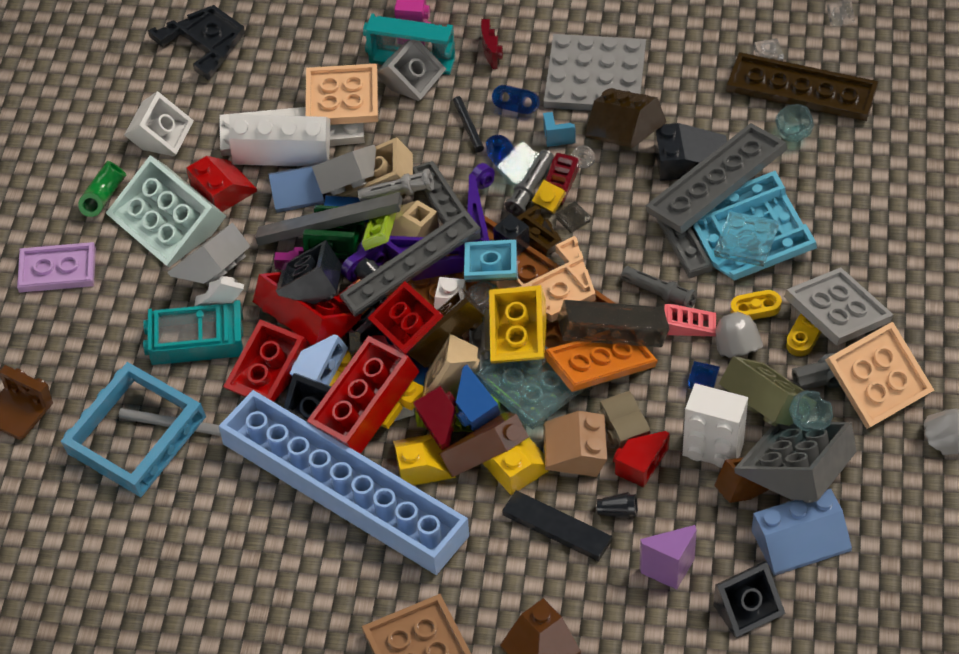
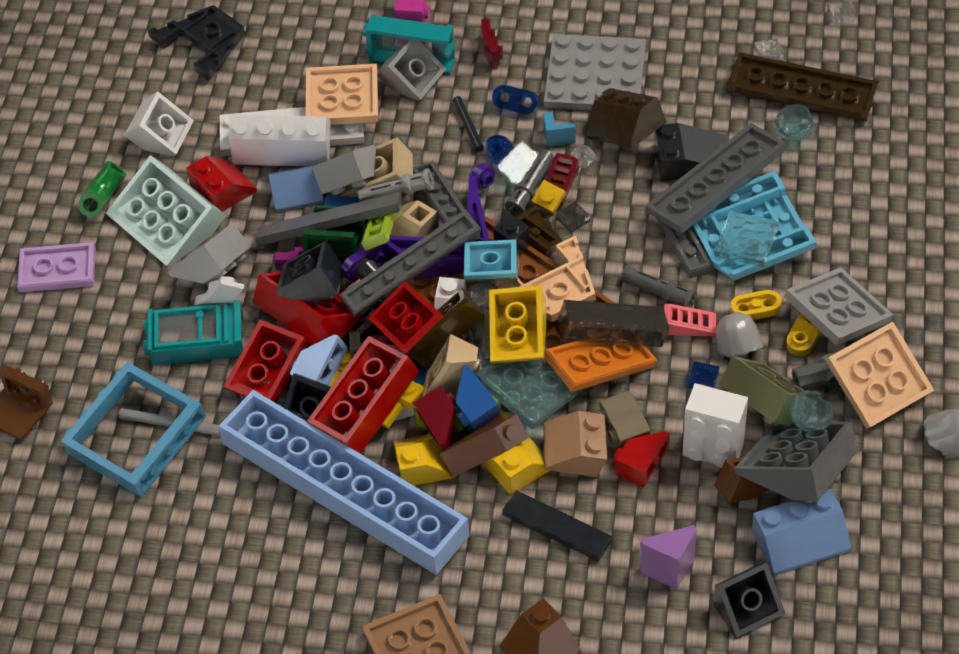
black cone [597,492,638,519] -> none

